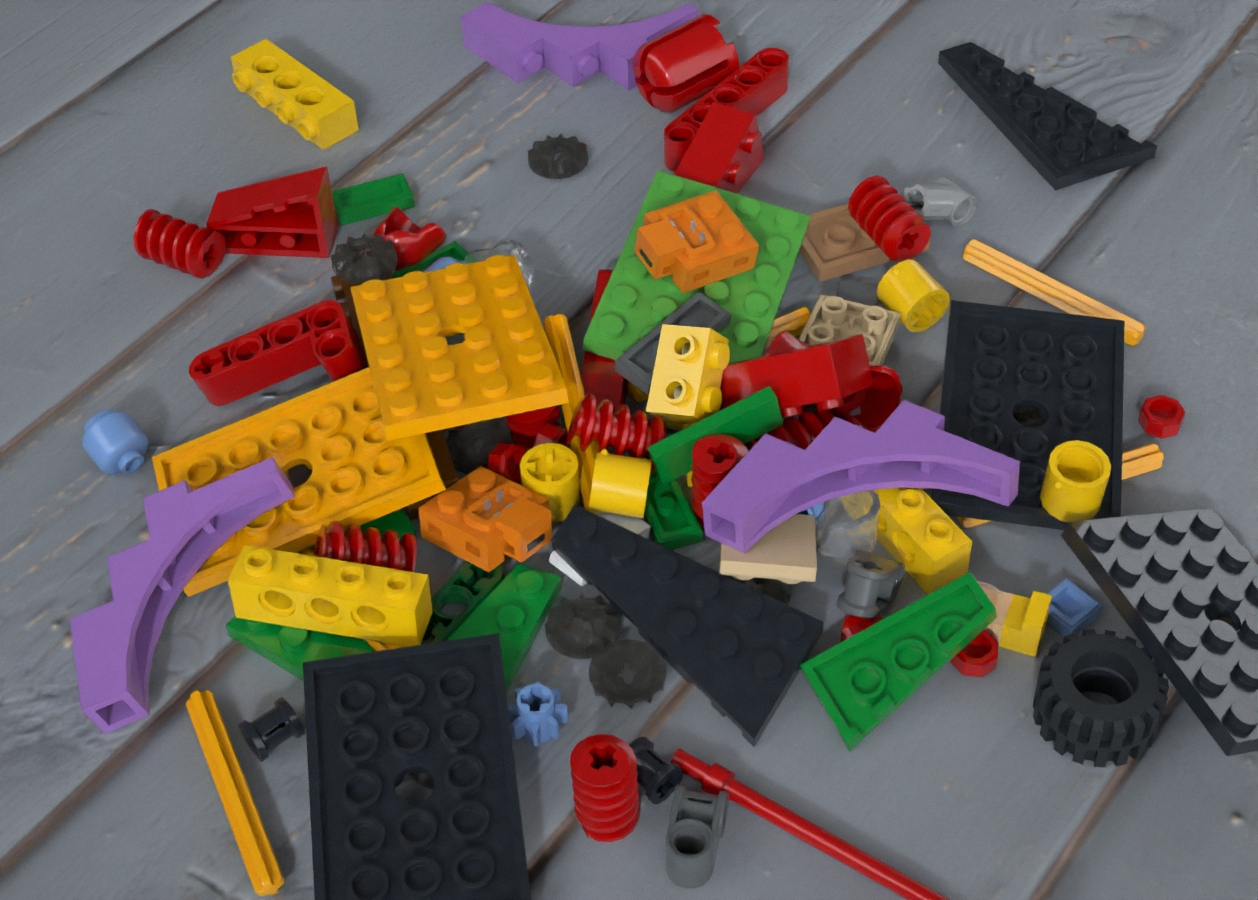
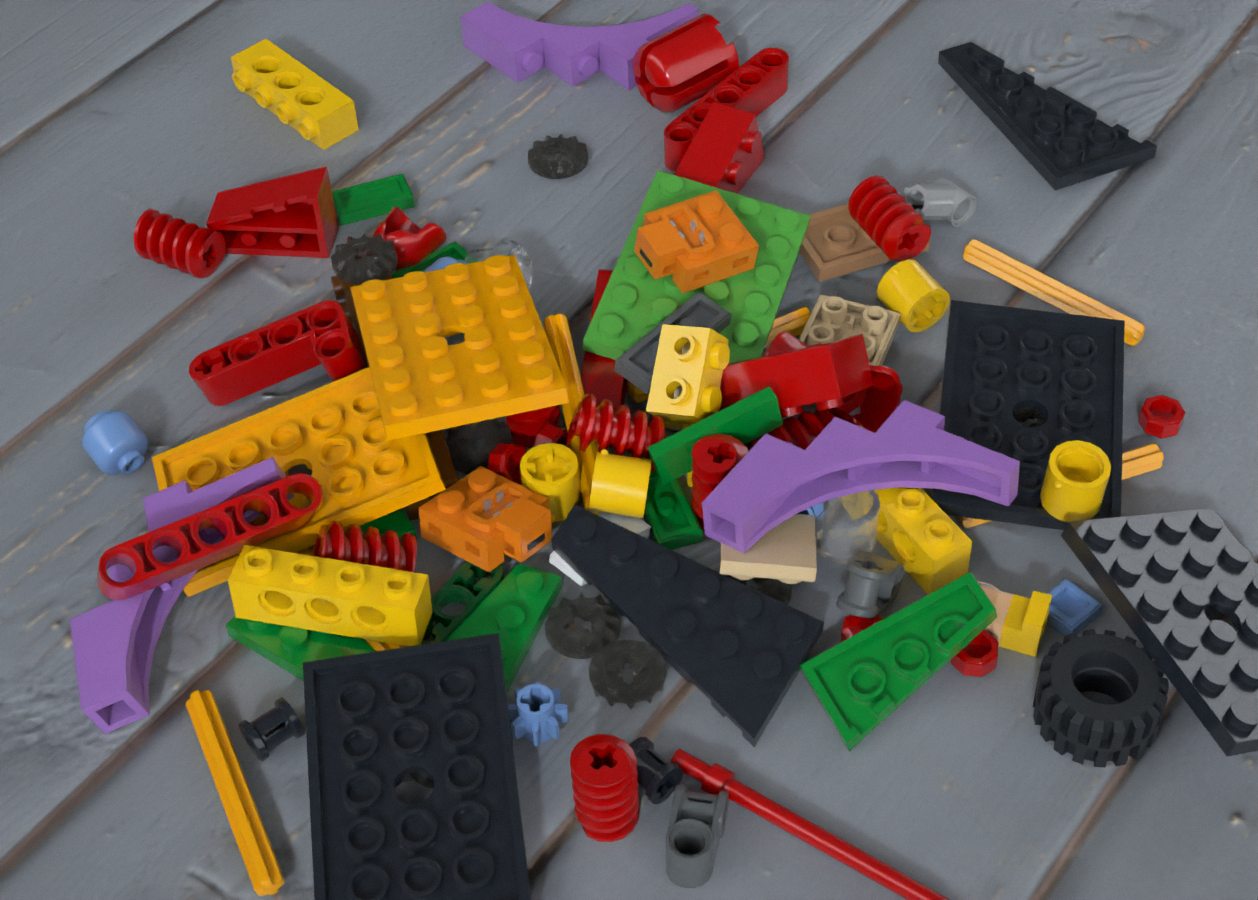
none -> red beam [97,473,323,600]

